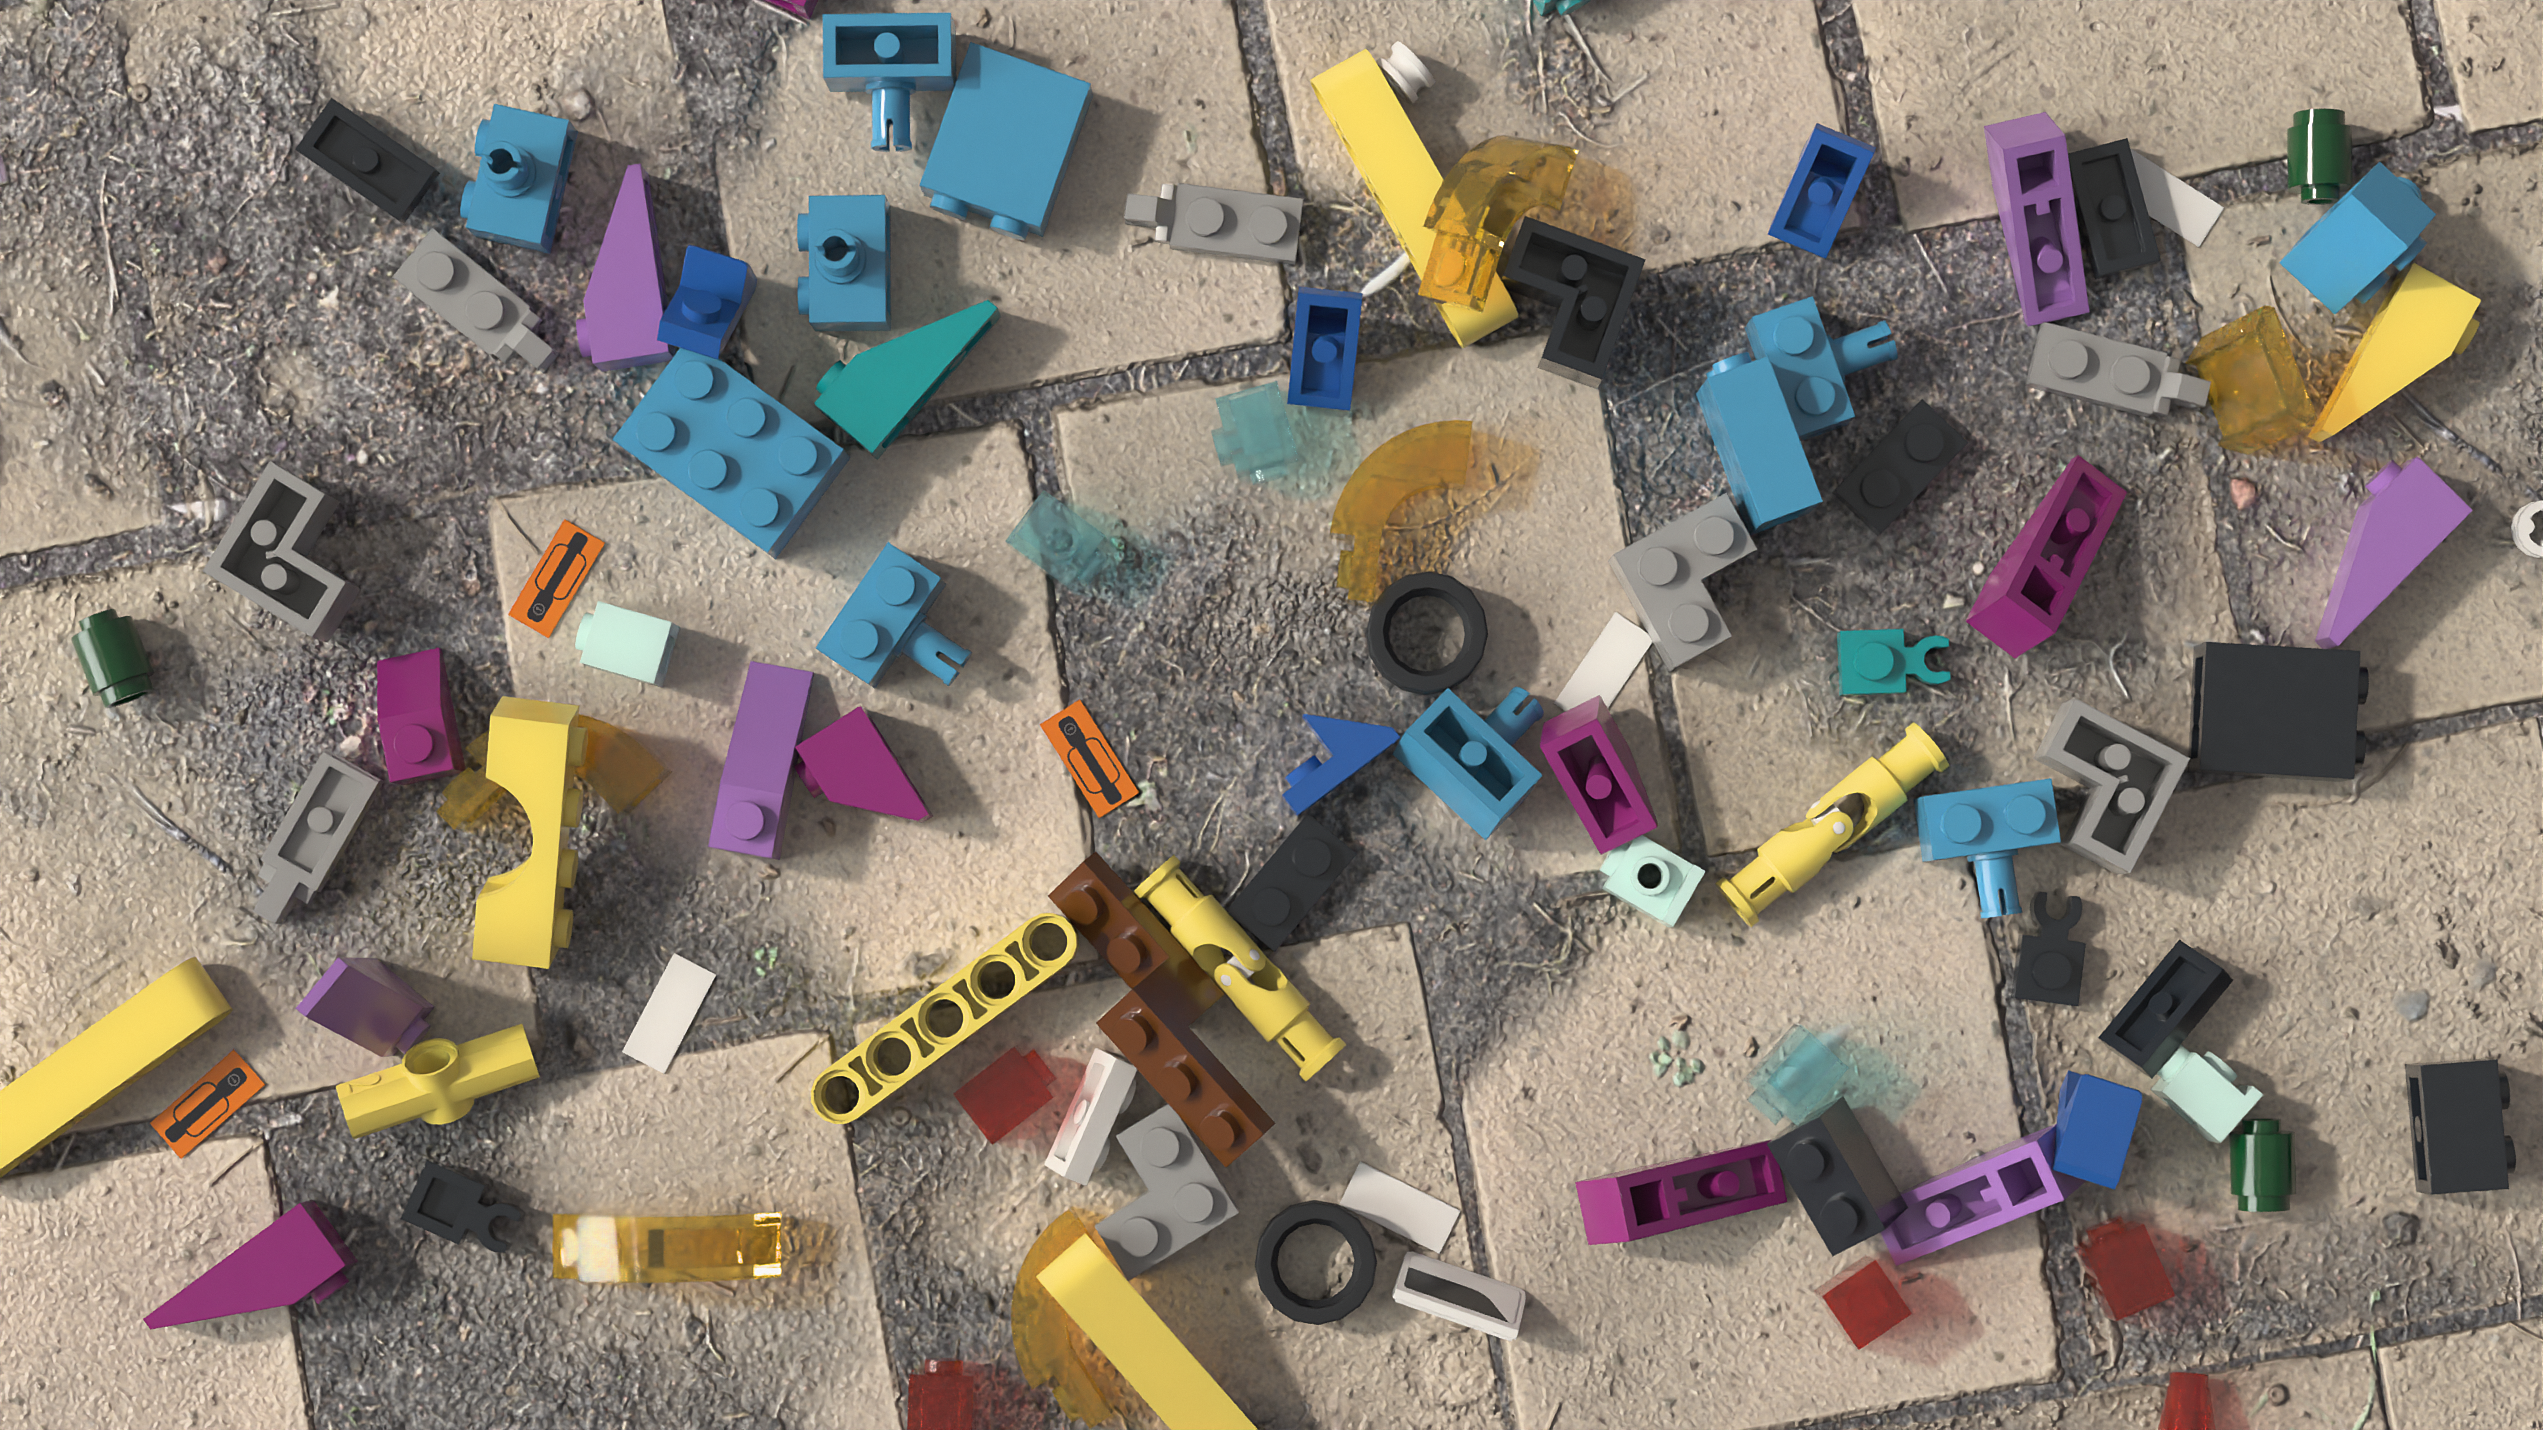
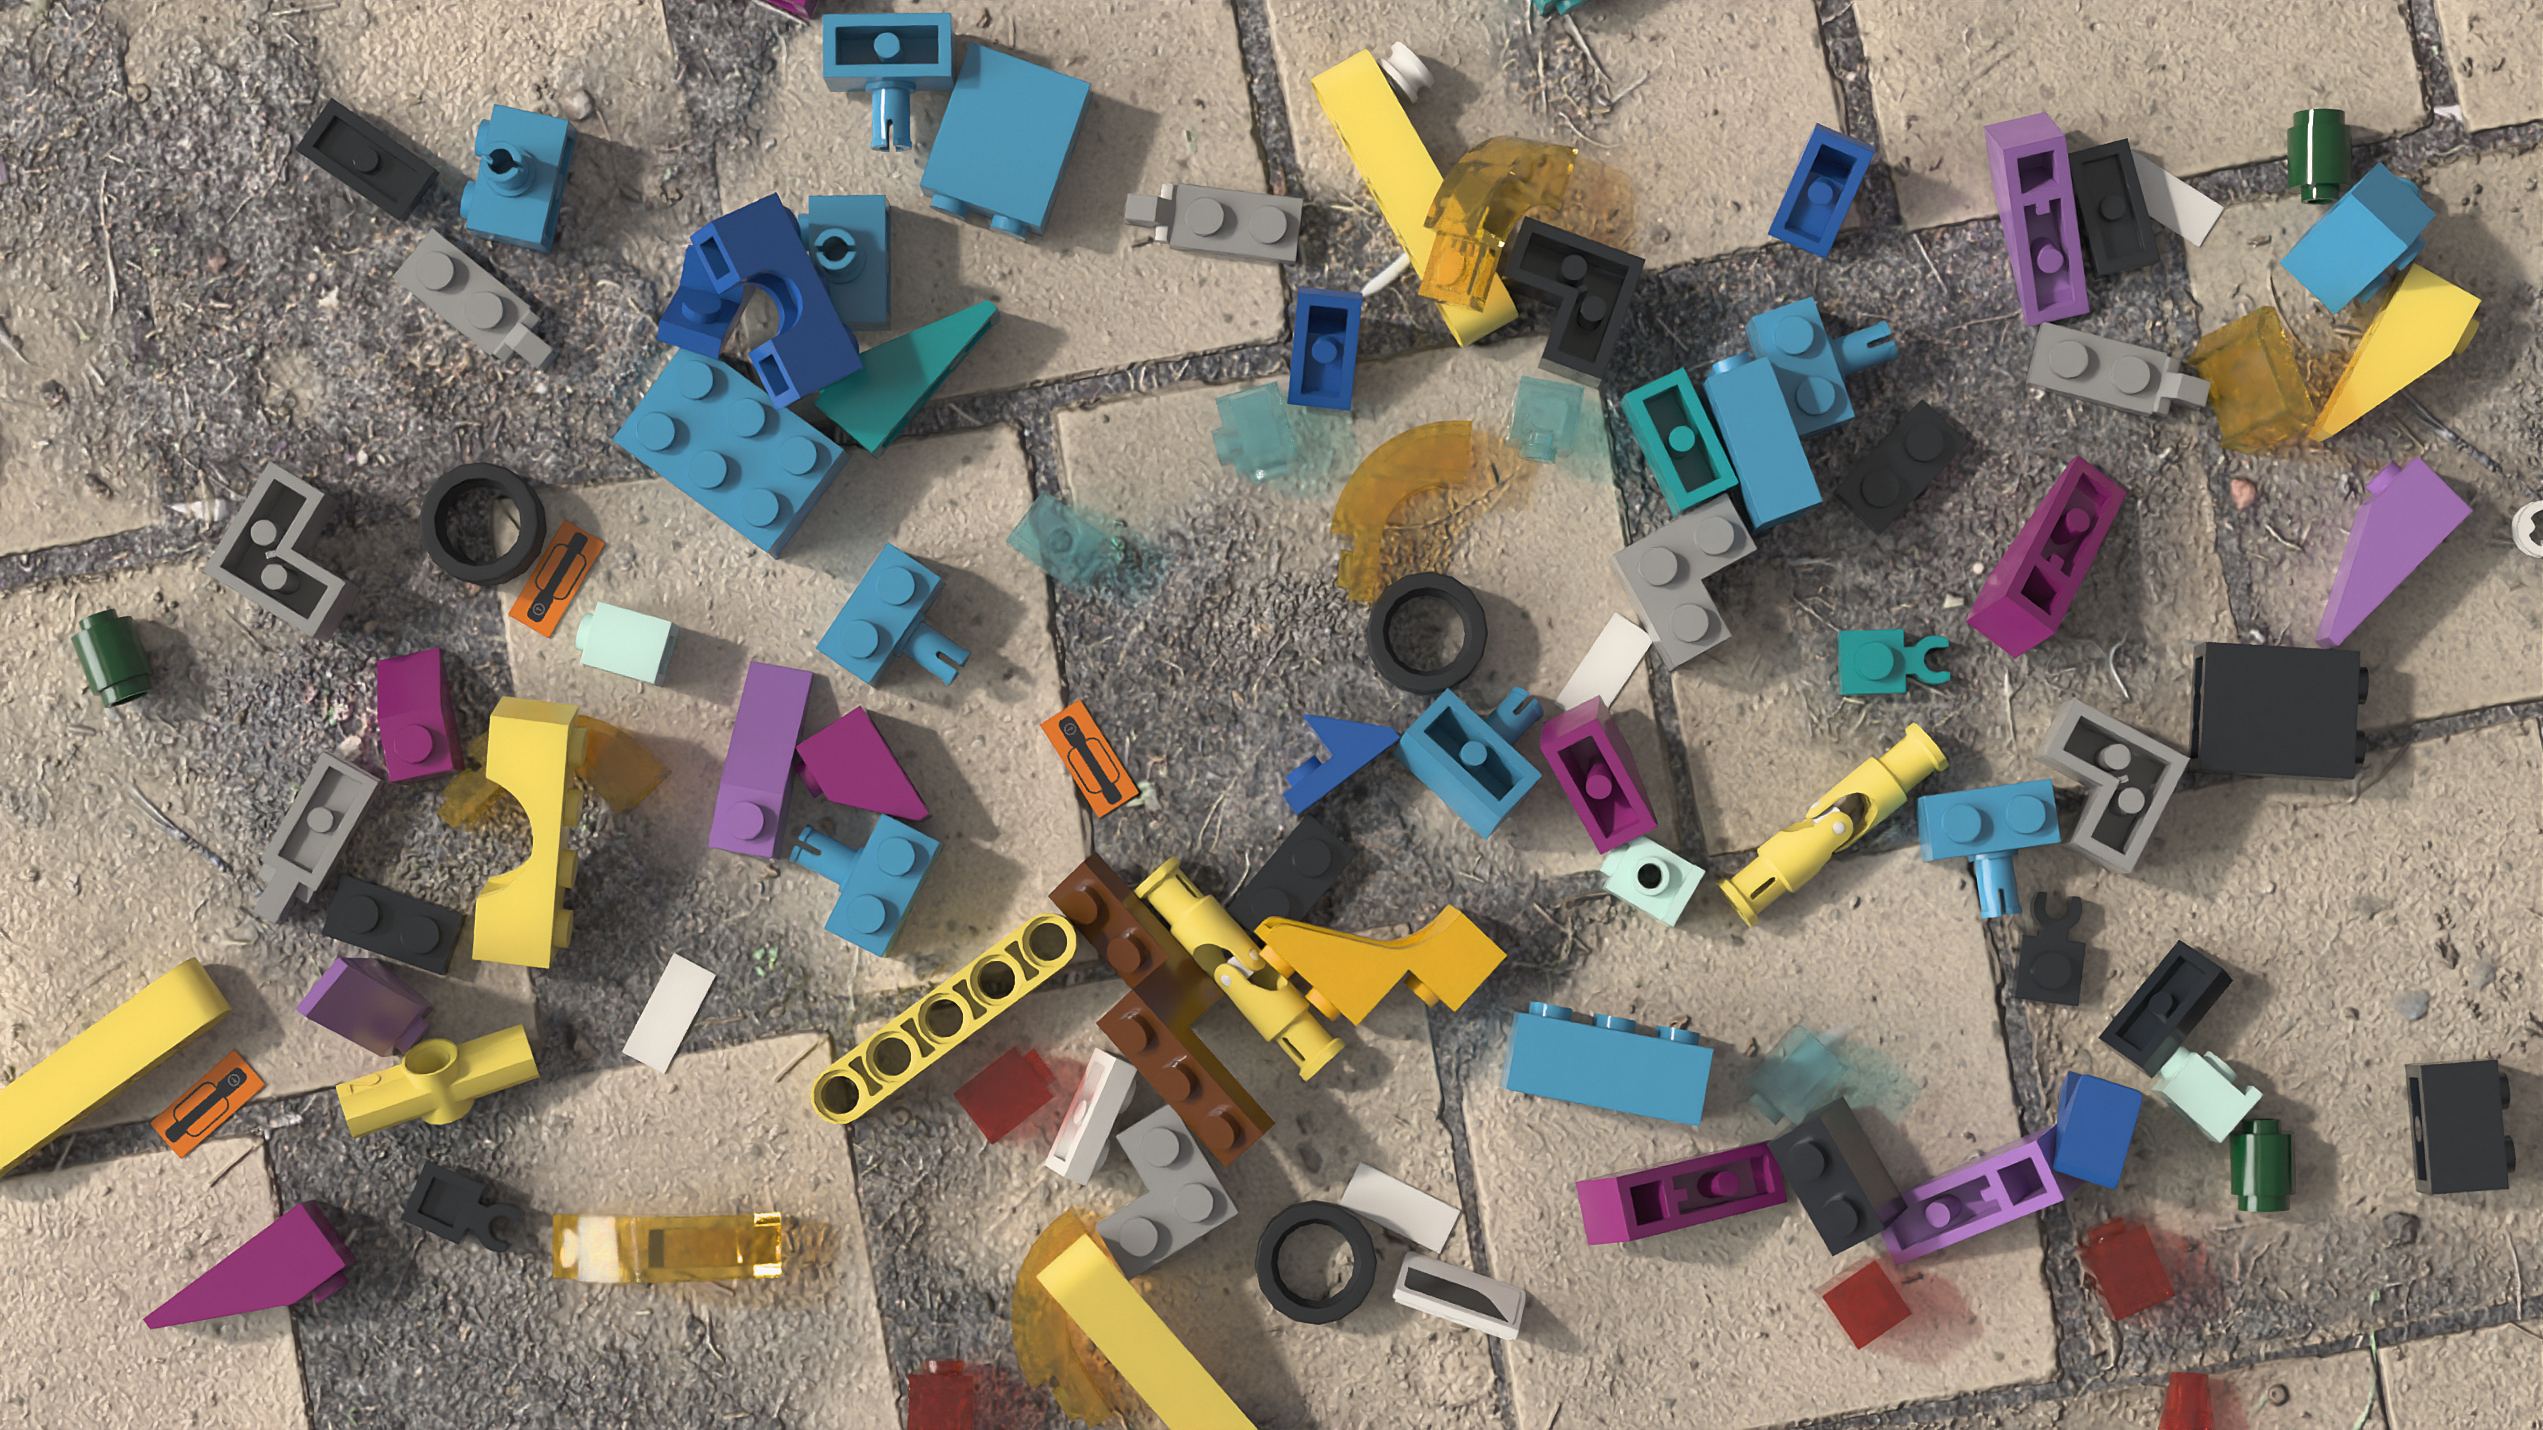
medium lavender slope [576,164,676,372] -> none
none -> black plate [321,874,467,976]
none -> black tyre [419,462,547,586]
none -> blue arch [690,192,864,411]
none -> dark azure brick [789,813,945,958]
none -> yellow arch [1253,904,1507,1026]
none -> dark azure brick [1500,1001,1714,1126]
none -> clear light blue brick [1504,375,1585,464]
none -> teal brick [1620,367,1739,518]

